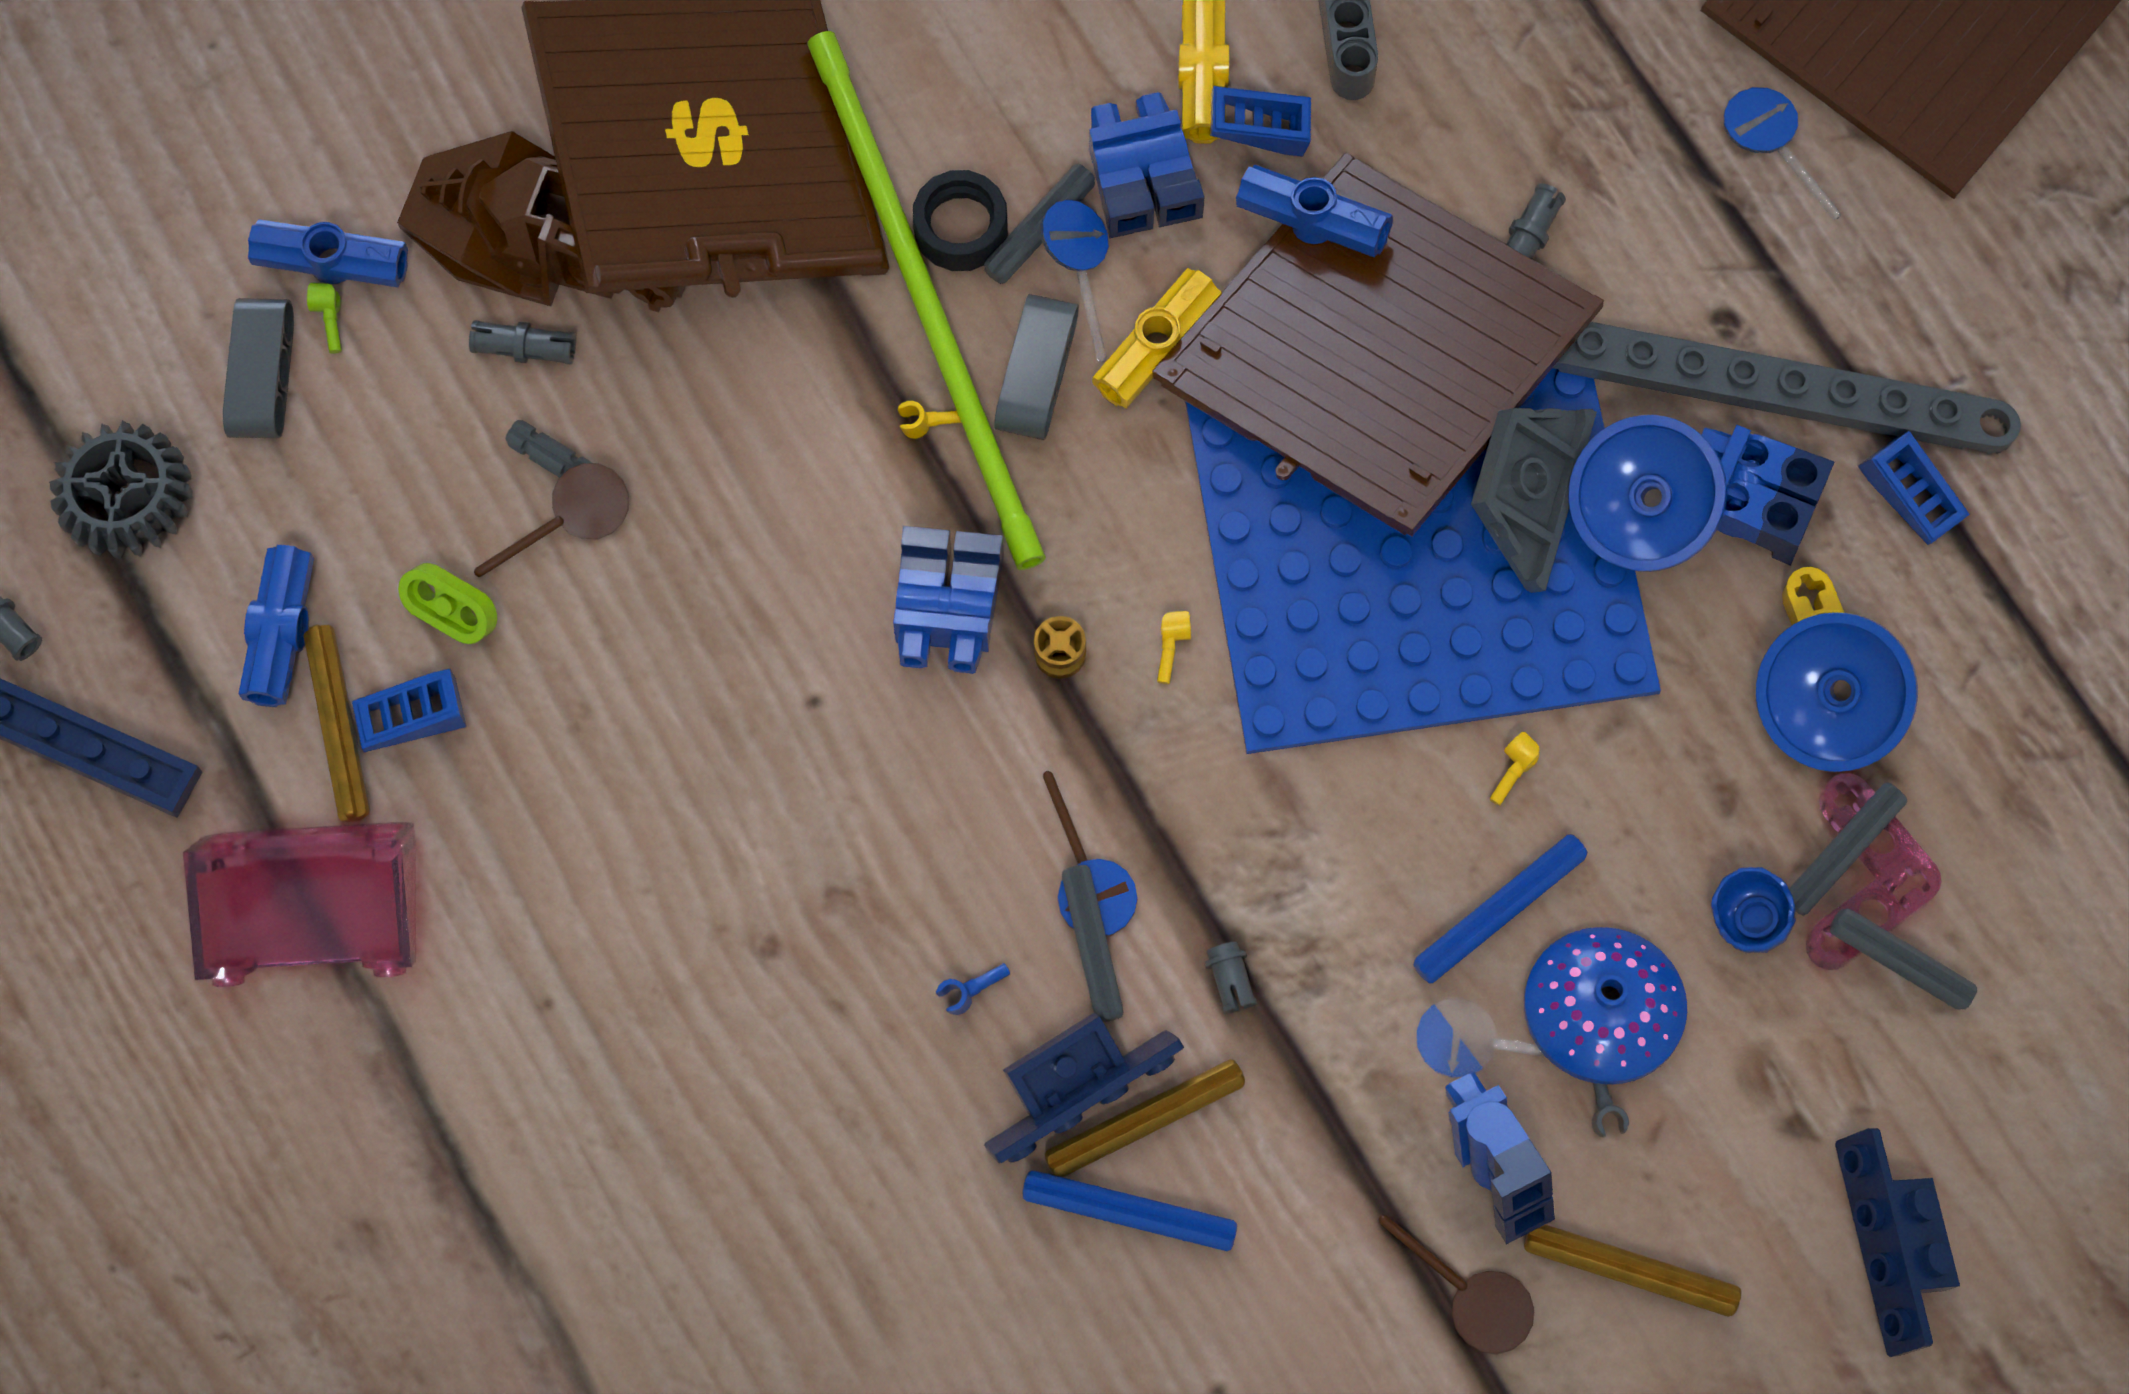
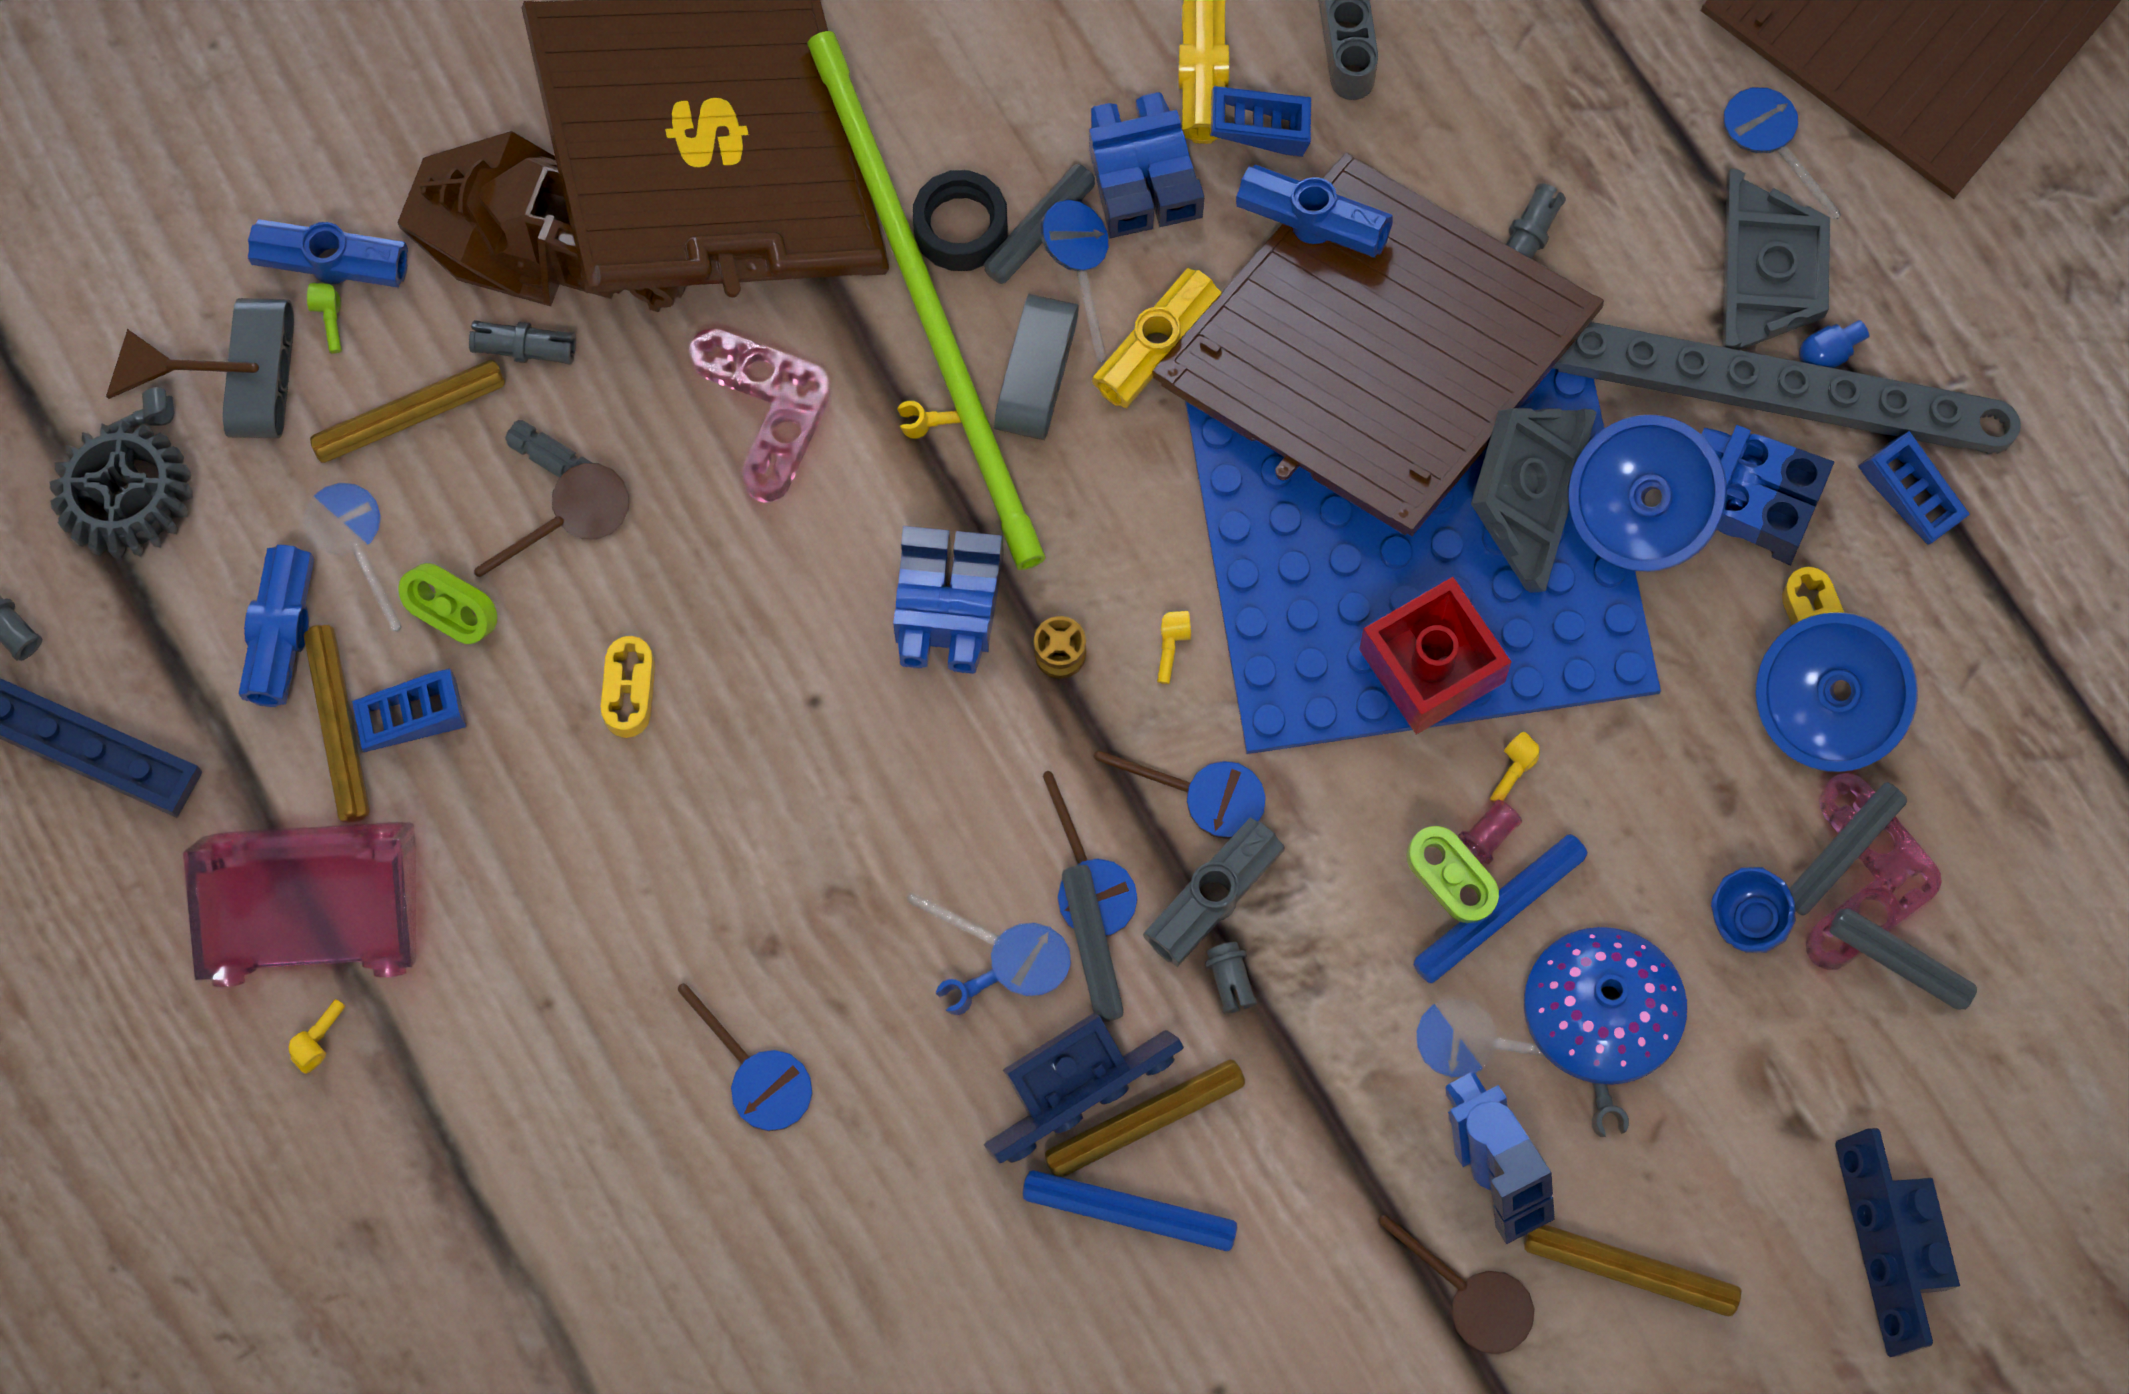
none -> reddish brown piece [106,329,259,399]
none -> dark grey hand [108,388,174,433]
none -> yellow hand [288,999,345,1074]
none -> clear piece [303,483,402,632]
none -> pearl gold axle [310,360,505,463]
none -> yellow beam [600,636,655,738]
none -> blue piece [678,983,812,1131]
none -> clear pink beam [689,328,830,503]
none -> clear piece [907,893,1071,996]
none -> blue piece [1094,751,1266,839]
none -> dark grey piece [1143,817,1285,967]
none -> red slope [1359,577,1512,735]
none -> lime plate [1406,826,1499,923]
none -> clear pink axle [1439,799,1522,864]
none -> dark grey wing [1722,169,1830,350]
none -> blue cylinder [1799,320,1870,368]

